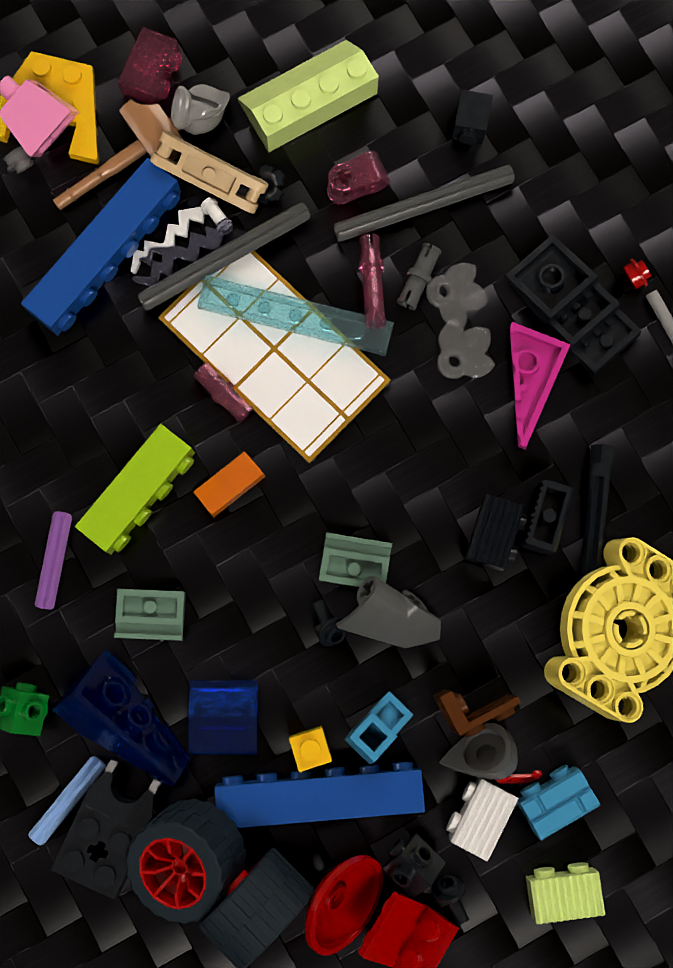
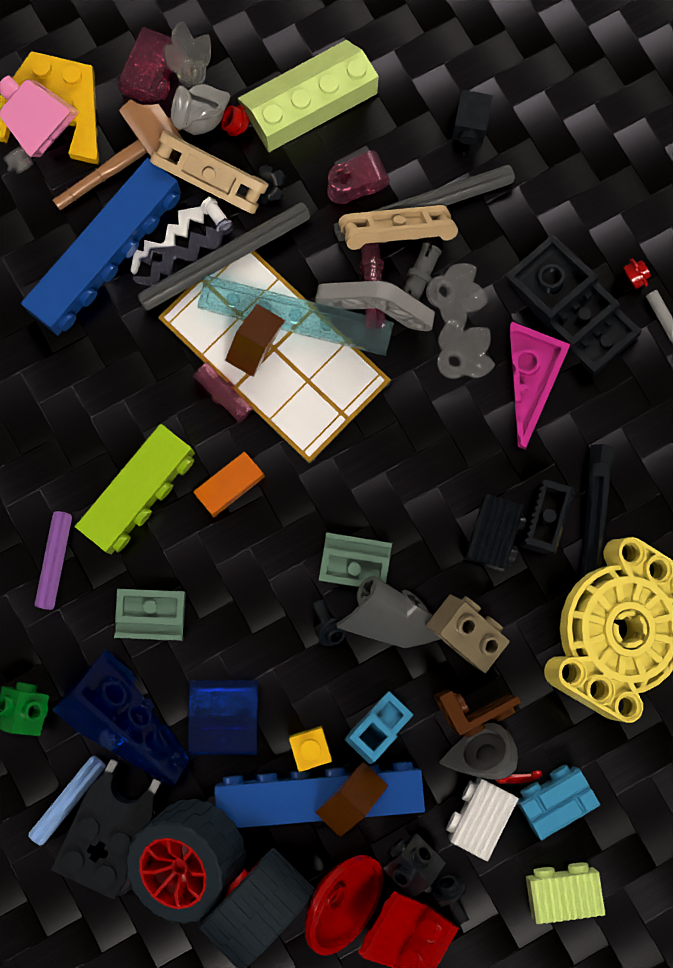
none -> clear plate [164,21,211,88]
none -> red plate [221,105,249,136]
none -> reddish brown slope [225,304,286,377]
none -> light grey beam [315,281,435,331]
none -> reddish brown slope [315,761,388,837]
none -> tan plate [338,205,458,250]
none -> dark tan brick [426,594,510,673]

